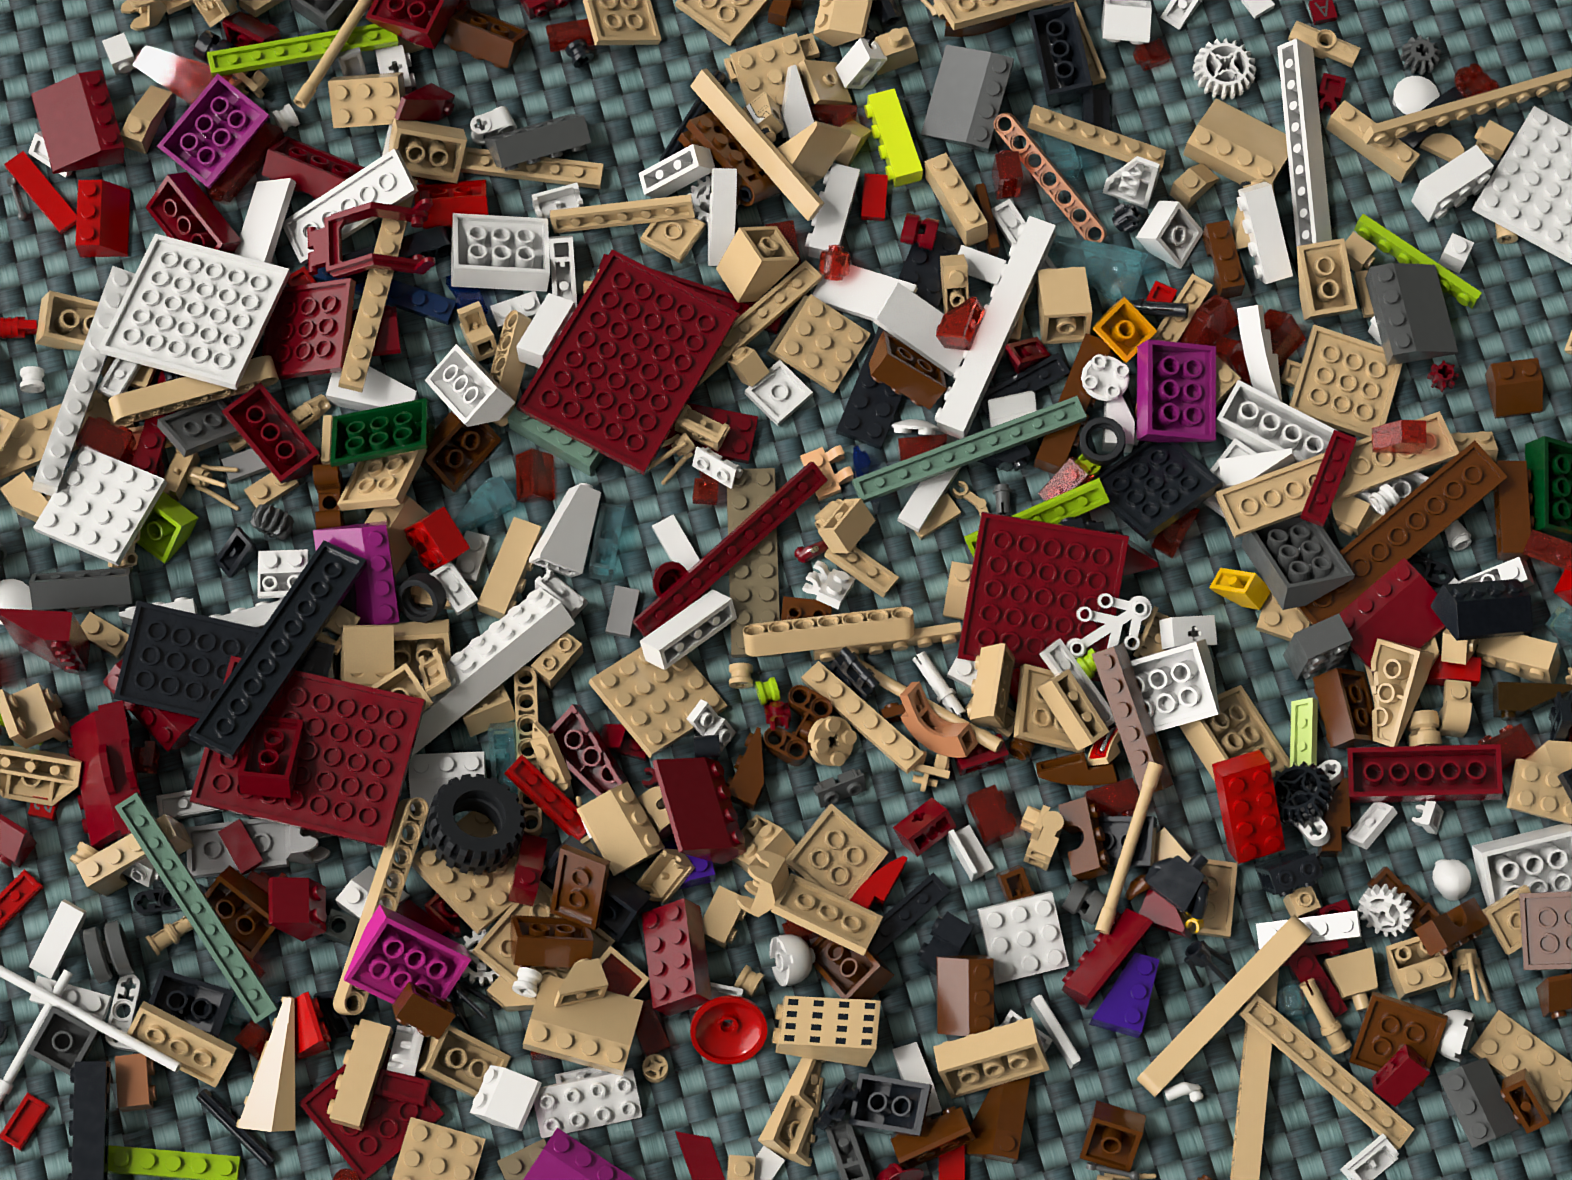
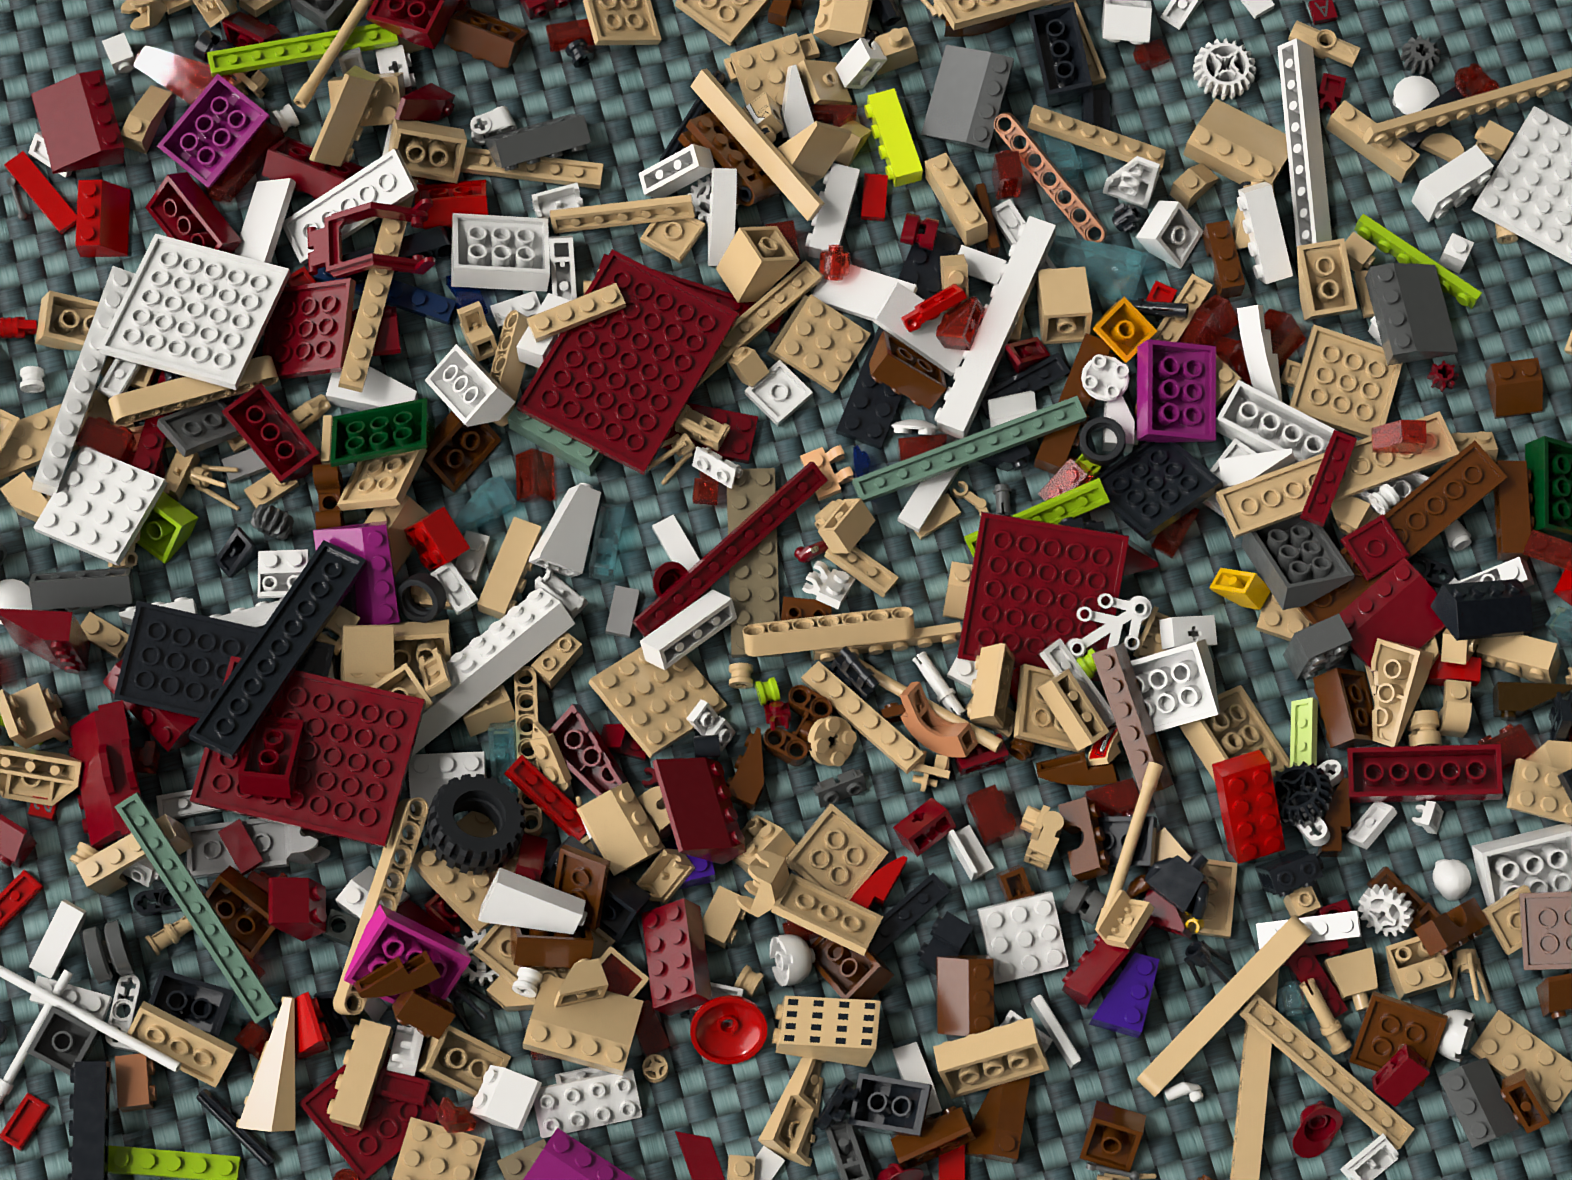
none -> tan slope [309,65,381,167]
none -> reddish brown slope [354,950,441,998]
none -> white sticker [364,997,387,1023]
none -> clear red bracket [436,1097,477,1133]
none -> white slope [478,868,587,934]
none -> tan plate [526,283,626,343]
none -> red hinge [901,284,967,332]
none -> tan bracket [1095,890,1155,949]
none -> dark red piece [1292,1100,1343,1158]
none -> dark red tile [1340,514,1410,582]

